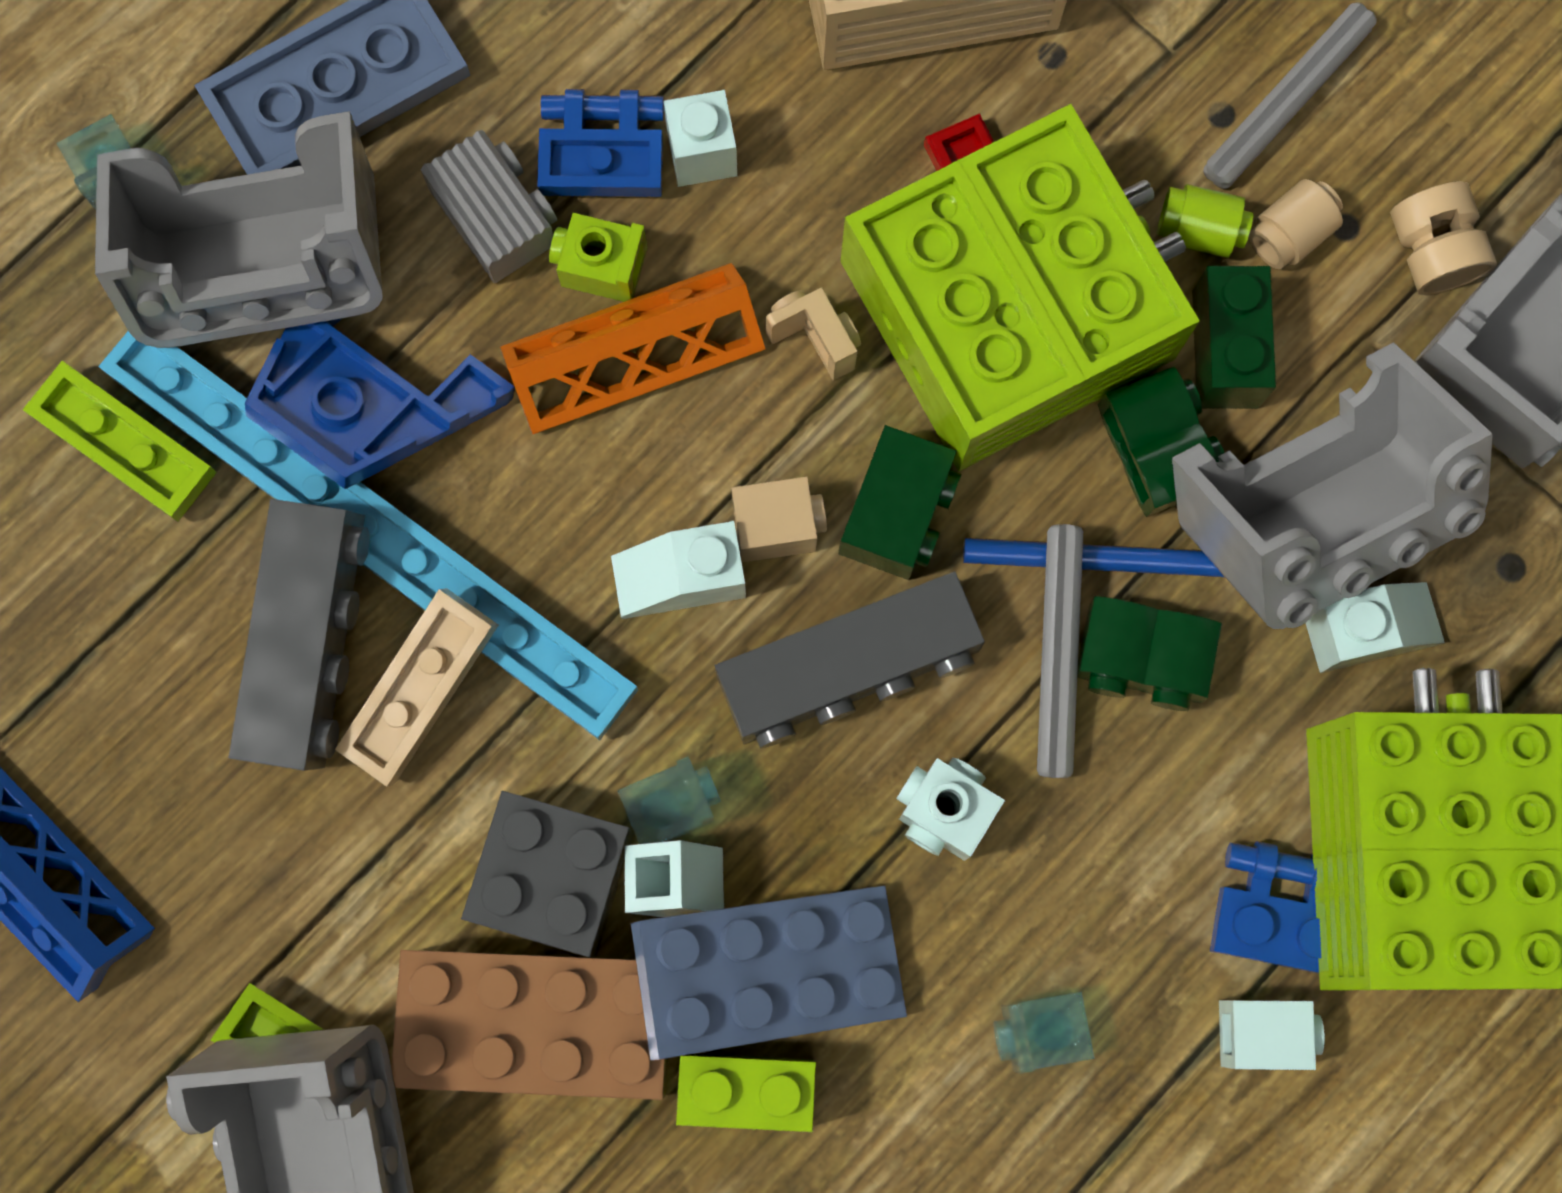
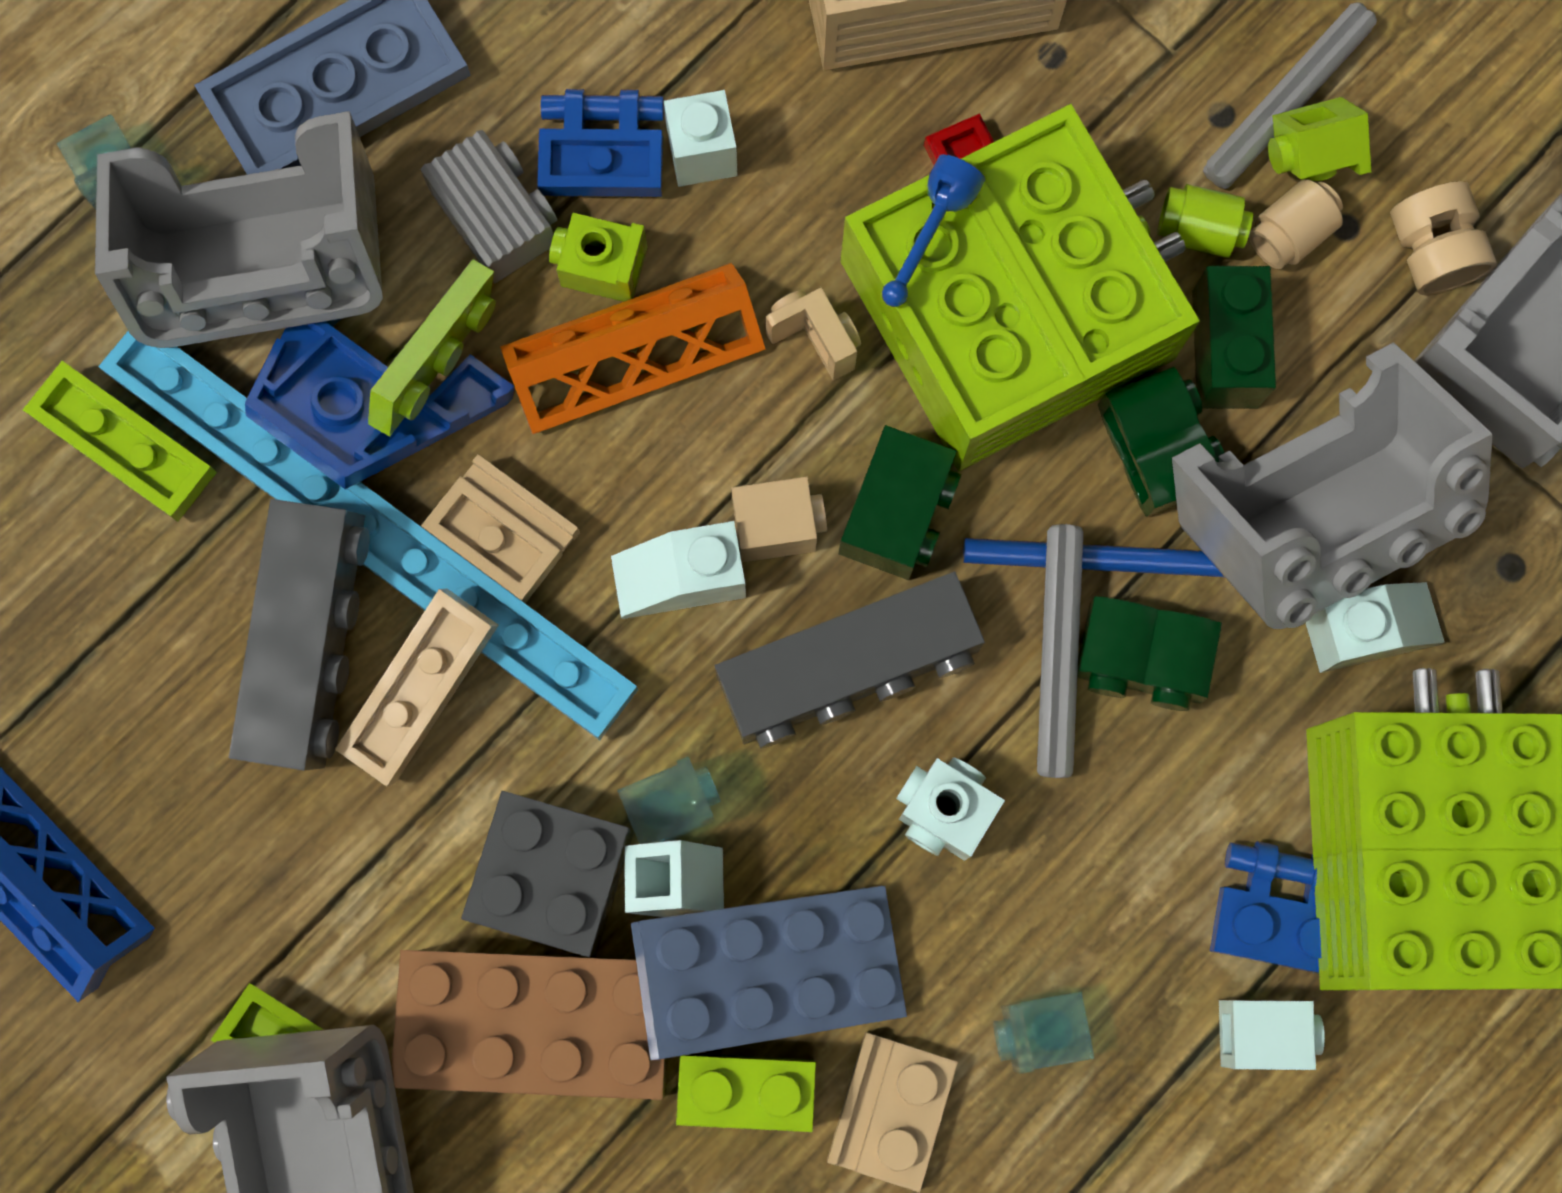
none -> lime plate [368,259,496,437]
none -> tan plate [421,454,580,604]
none -> tan plate [827,1032,958,1193]
none -> blue hinge [882,154,985,307]
none -> lime brick [1268,97,1371,181]

